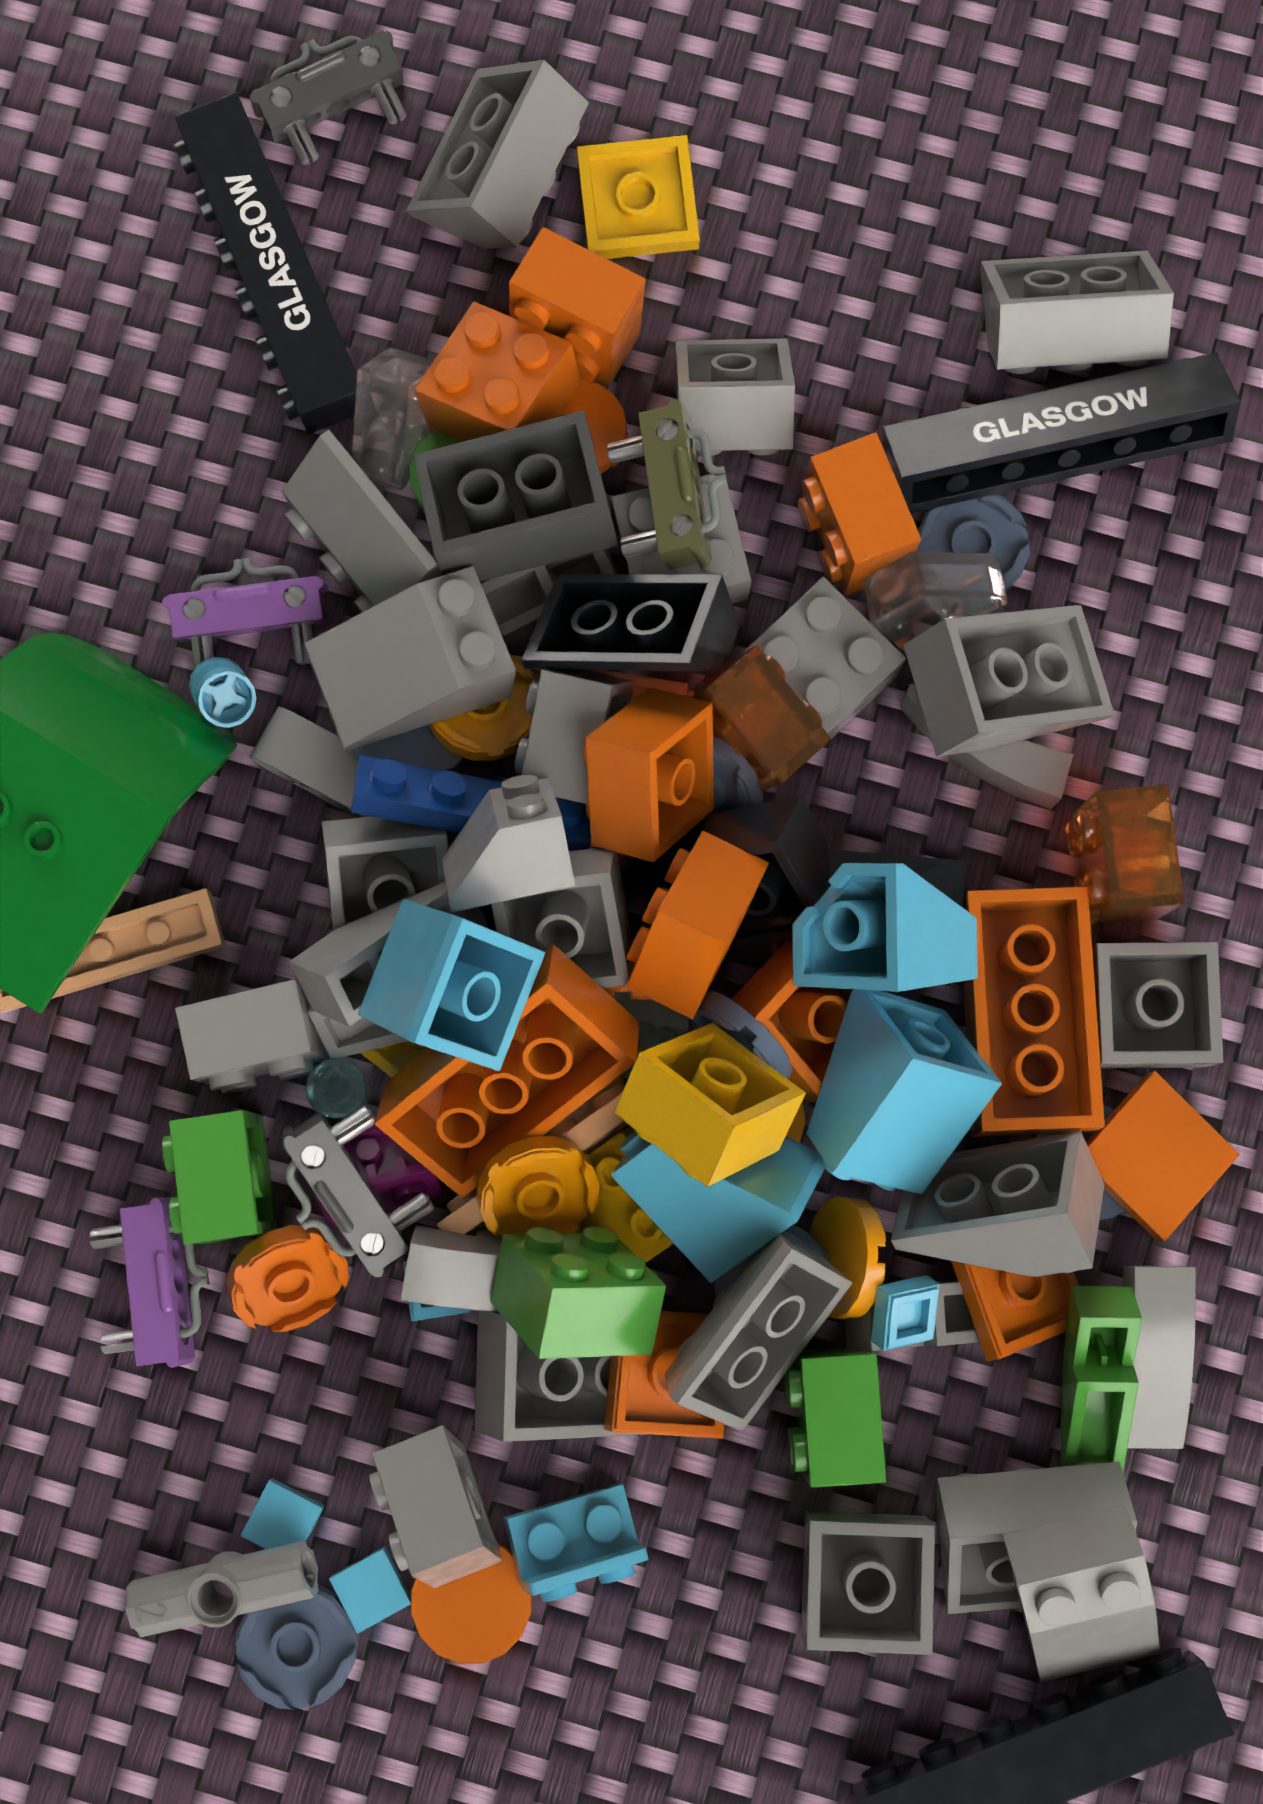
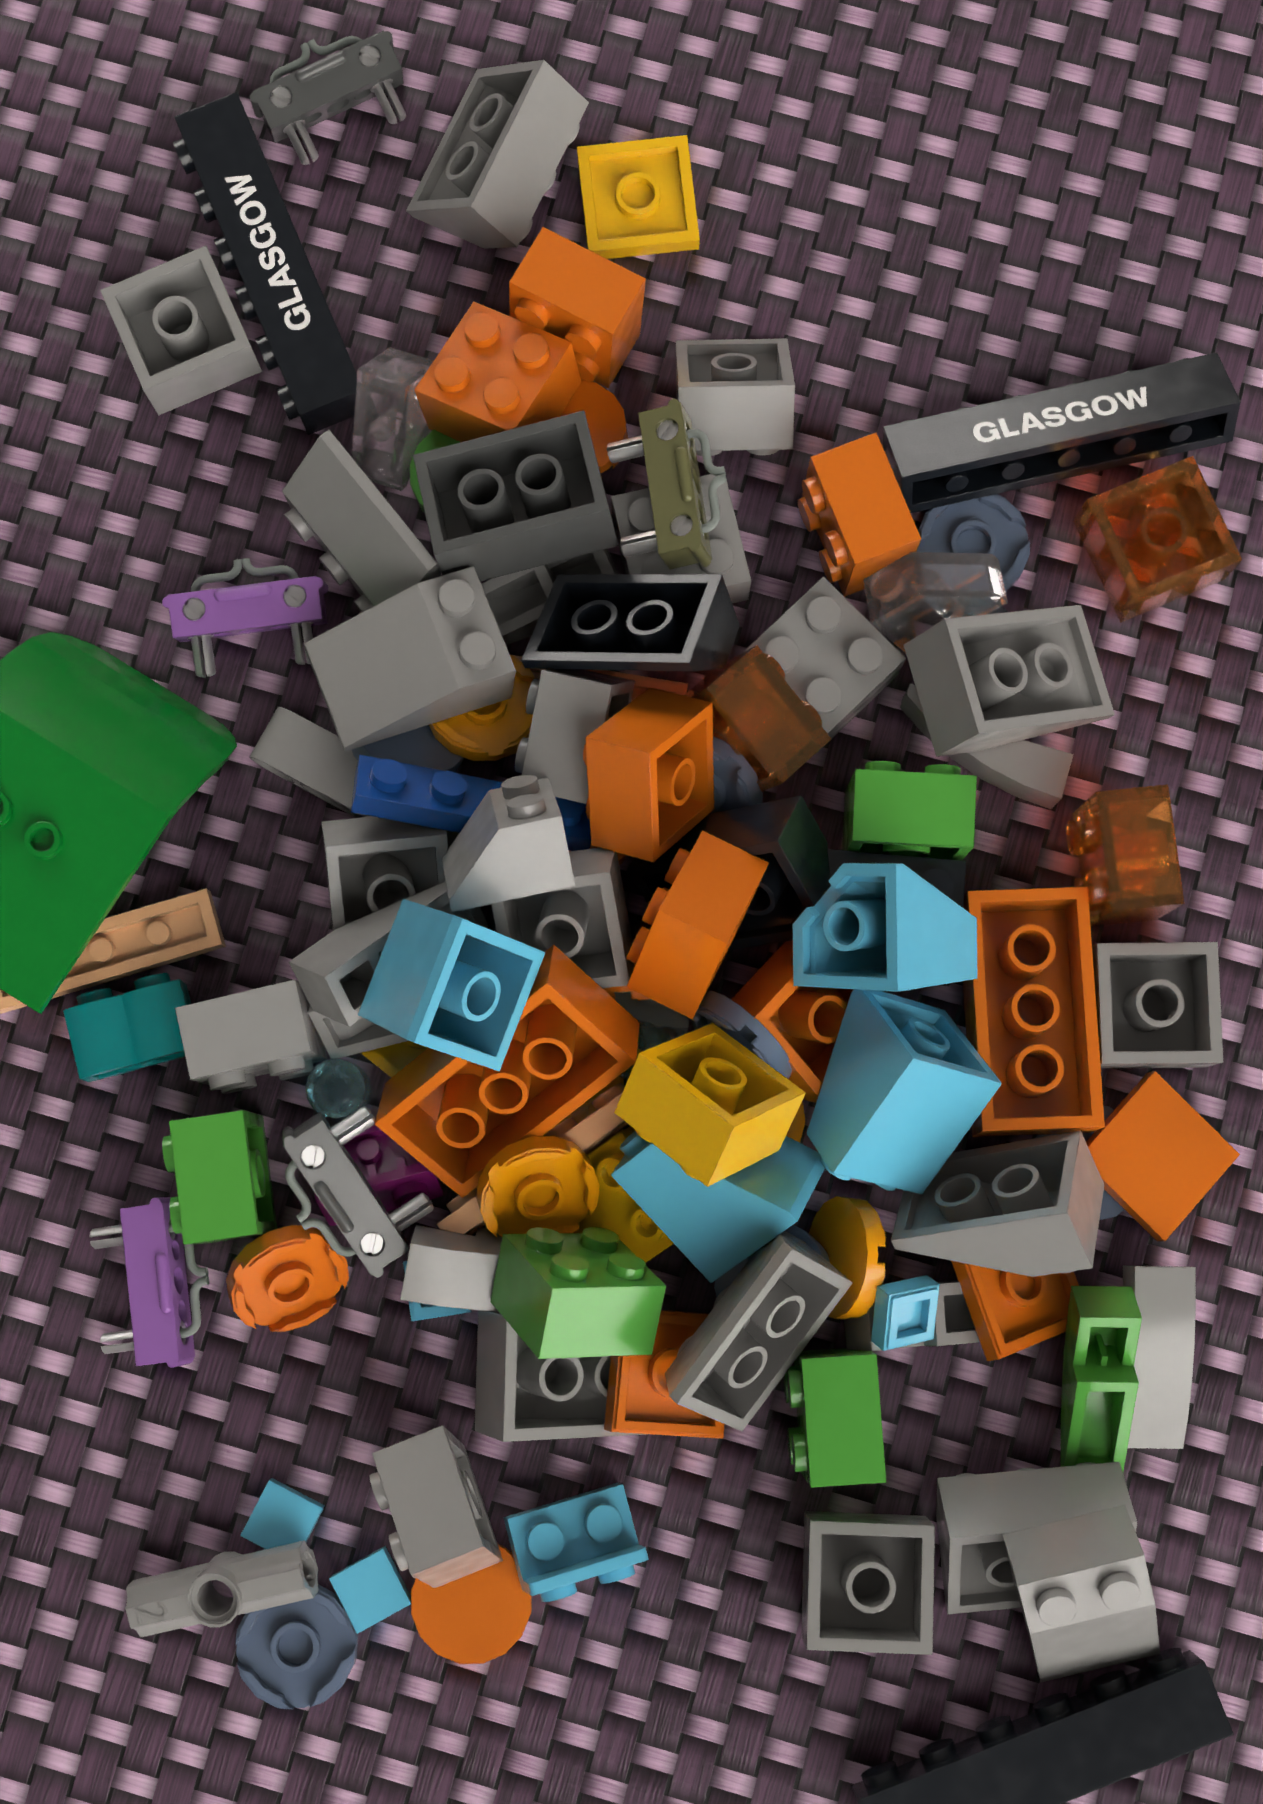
medium azure wheel [189,657,257,728] -> none
light grey slope [980,250,1174,374] -> none
none -> teal brick [63,973,191,1082]
none -> light grey brick [100,246,262,416]
none -> bright green brick [842,761,977,860]
none -> clear orange brick [1073,456,1242,623]

